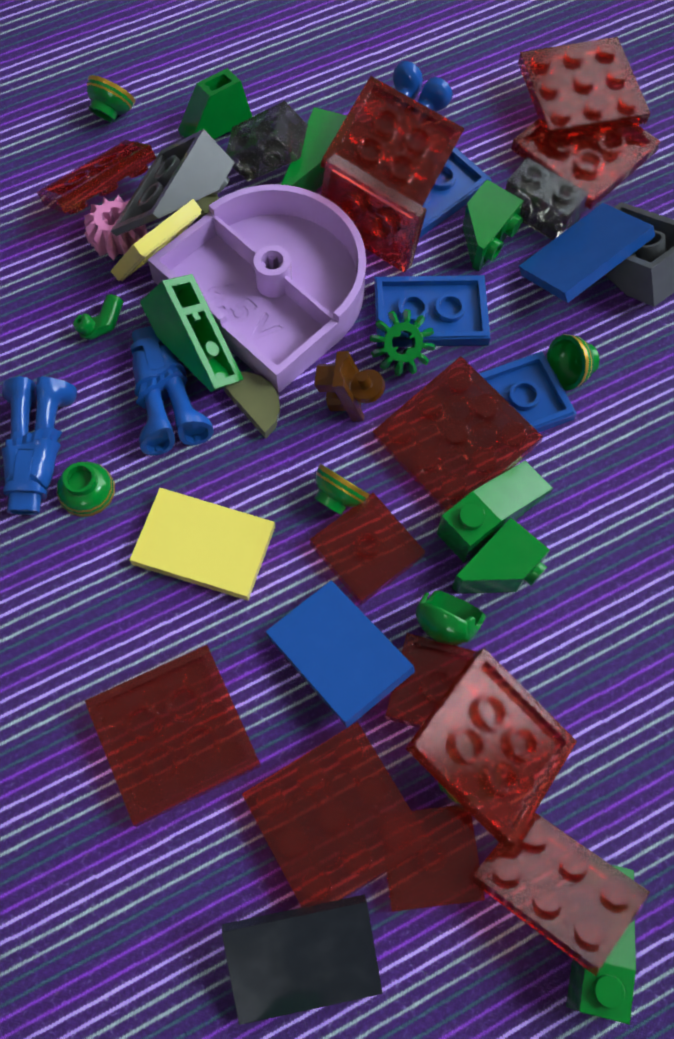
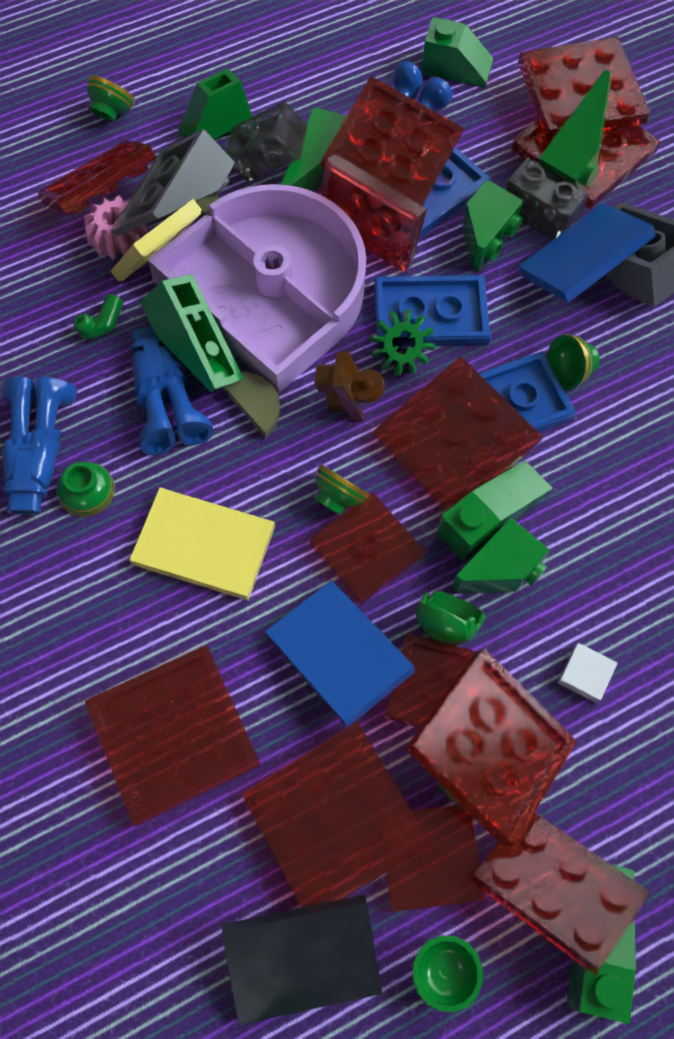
none -> green piece [413,935,483,1012]
none -> green slope [421,17,493,87]
none -> green slope [539,69,611,196]
none -> white tile [558,643,617,703]

